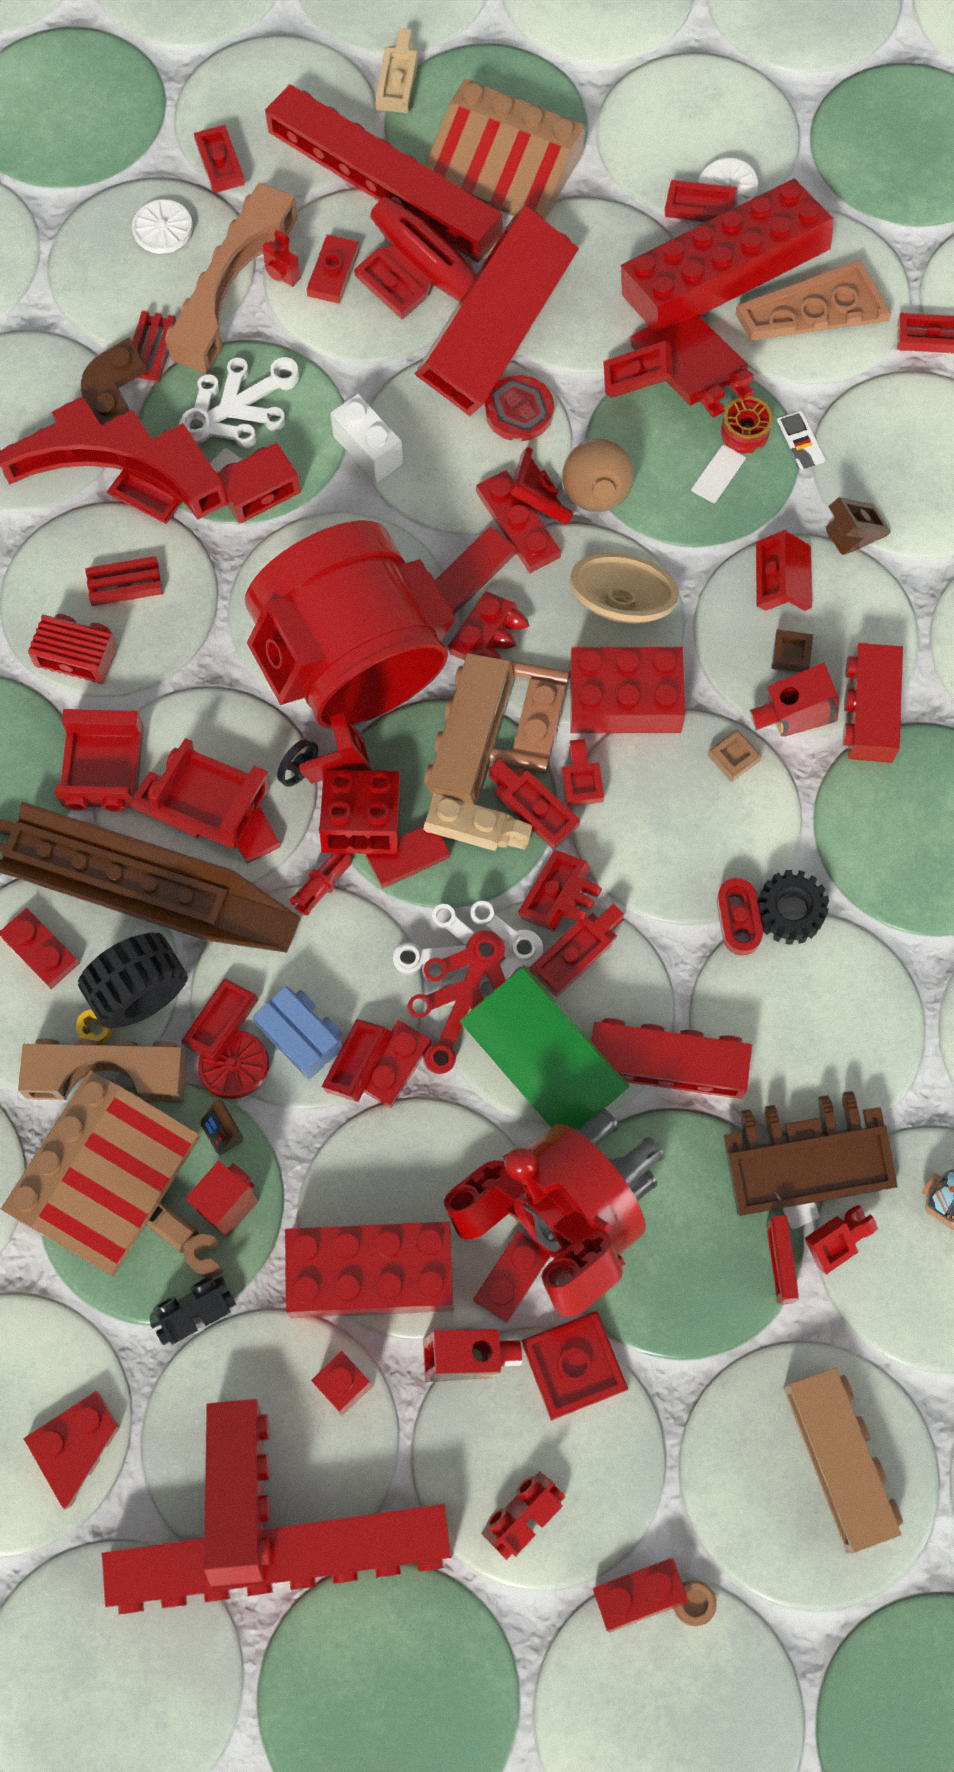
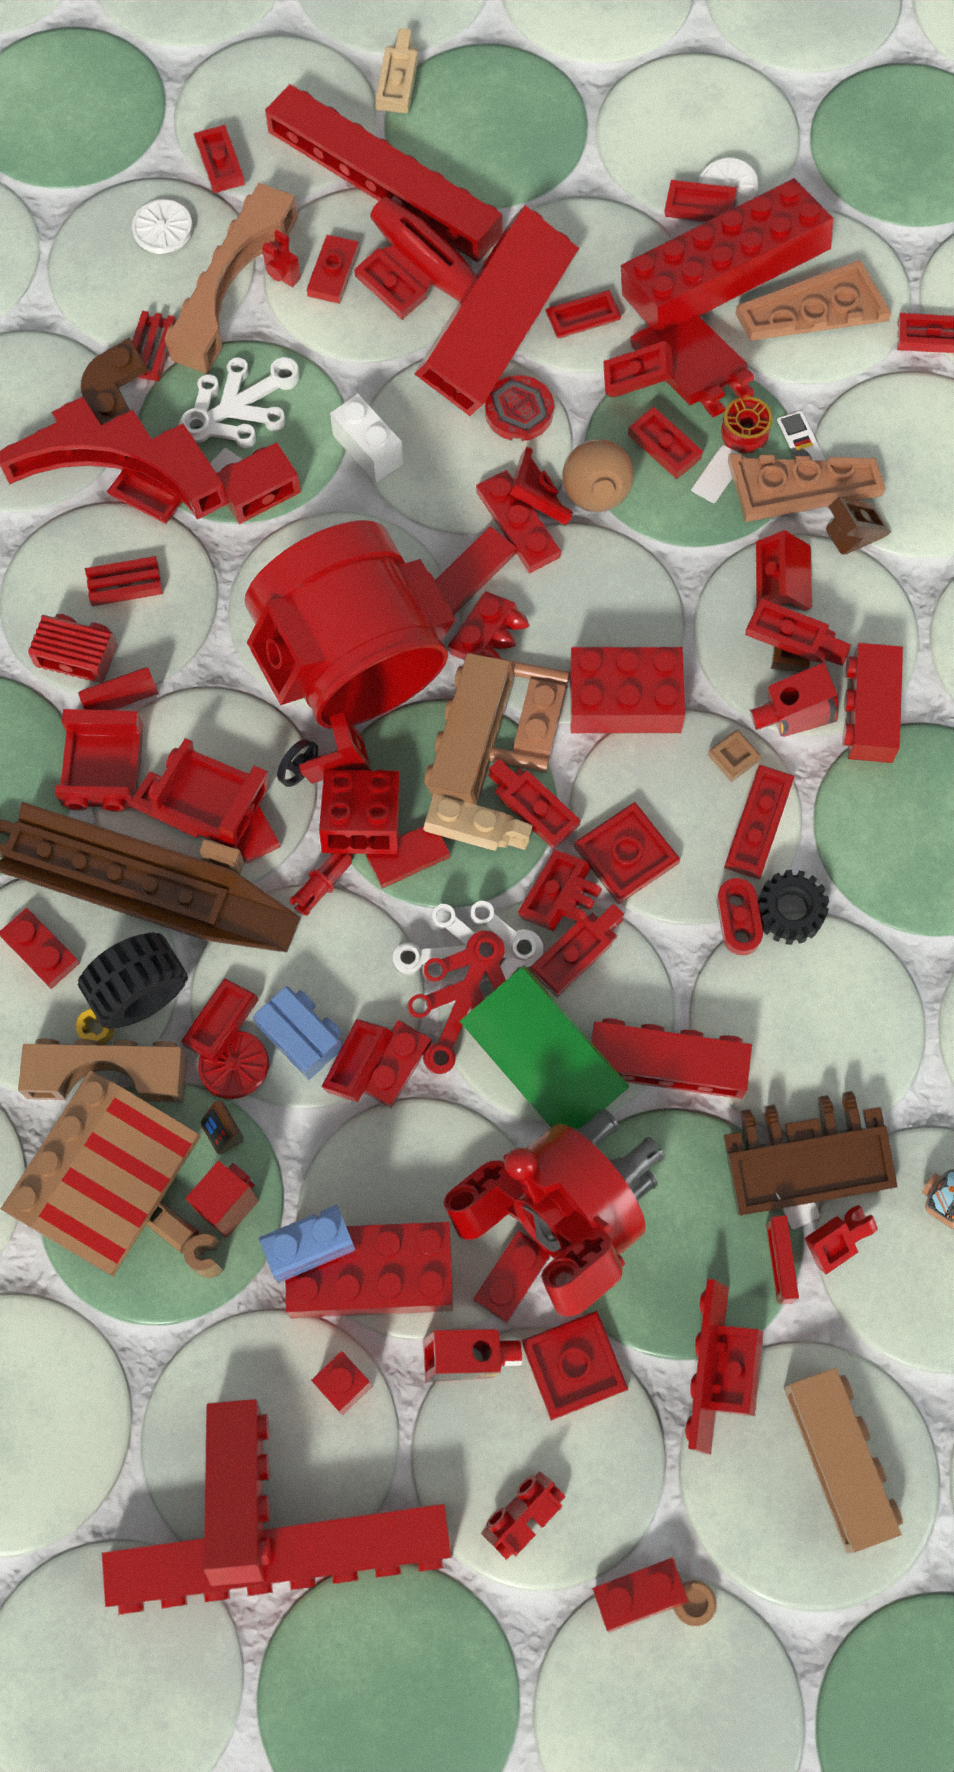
red wing [23,1391,119,1509] -> none
black hinge [150,1276,237,1346] -> none
medium nougat slope [425,78,585,220] -> none
red plate [561,739,604,807] -> none
tan dish [570,553,679,624] -> none
none -> red tile [78,667,158,710]
none -> medium nougat tile [199,840,244,874]
none -> medium blue brick [258,1205,355,1283]
none -> red tile [545,290,621,339]
none -> red tile [574,802,680,905]
none -> red plate [627,406,703,480]
none -> red bracket [685,1279,763,1455]
none -> red tile [724,764,795,880]
none -> nougat wing [728,454,885,522]
none -> red hinge [745,599,851,666]

